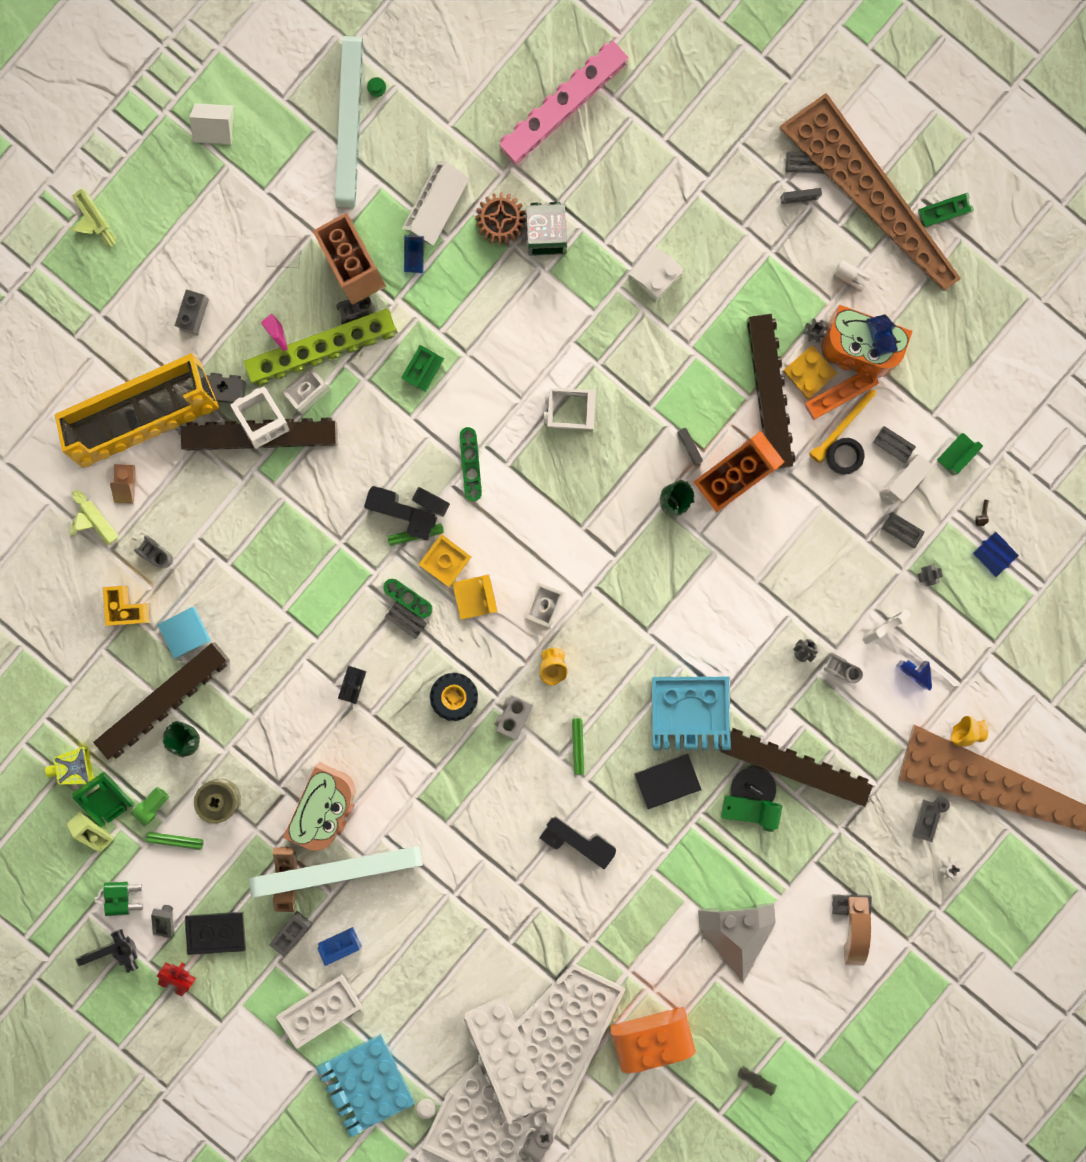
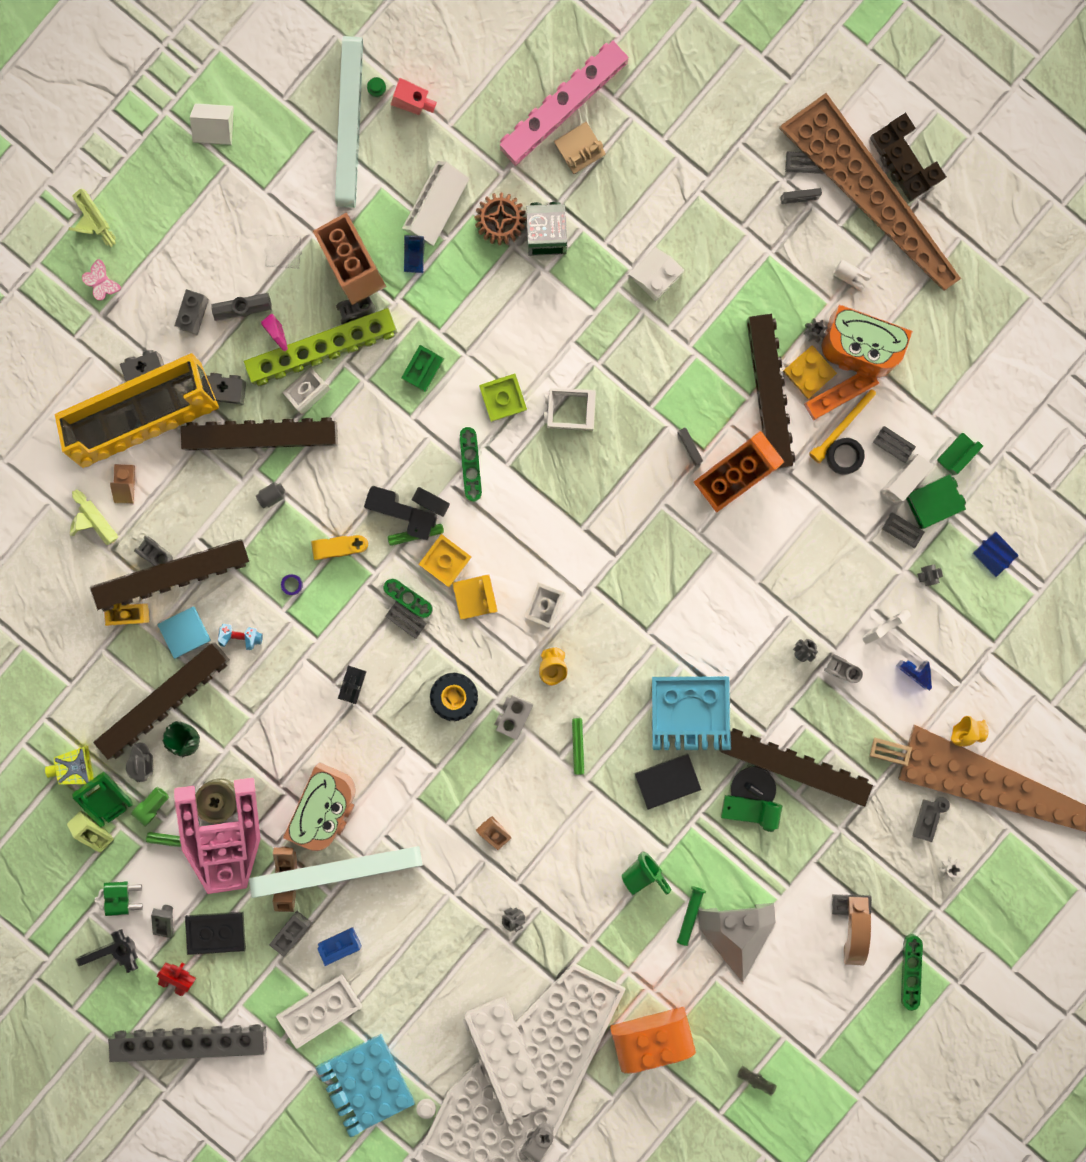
white window [230,386,290,449] -> none
black piece [539,816,616,869] -> none
dark green hair [659,480,695,517] -> none
clear blue slope [866,314,898,356] -> none
green plate [917,193,975,228] -> none
dark brown hand [975,500,989,526] -> none
none -> bright pink animal [82,259,121,301]
none -> dark brown brick [90,539,250,612]
none -> dark grey brick [108,1024,267,1062]
none -> dark grey brick [120,350,164,382]
none -> dark grey hand [126,742,153,782]
none -> bright pink wedge [174,778,261,894]
none -> dark grey piece [211,293,272,321]
none -> piece [218,624,263,650]
none -> dark grey brick [256,482,286,508]
none -> dark purple piece [281,574,303,595]
none -> yellow piece [311,535,368,560]
none -> coral torso [391,78,437,115]
none -> medium nougat slope [476,816,512,850]
none -> lime plate [479,373,527,422]
none -> dark grey gear [502,907,525,932]
none -> tan hinge [554,122,606,174]
none -> green container [621,852,671,896]
none -> green pin [677,886,706,946]
none -> dark brown bracket [870,112,947,202]
none -> tan tile [870,738,912,766]
none -> green beam [901,934,923,1011]
none -> green brick [906,474,966,529]

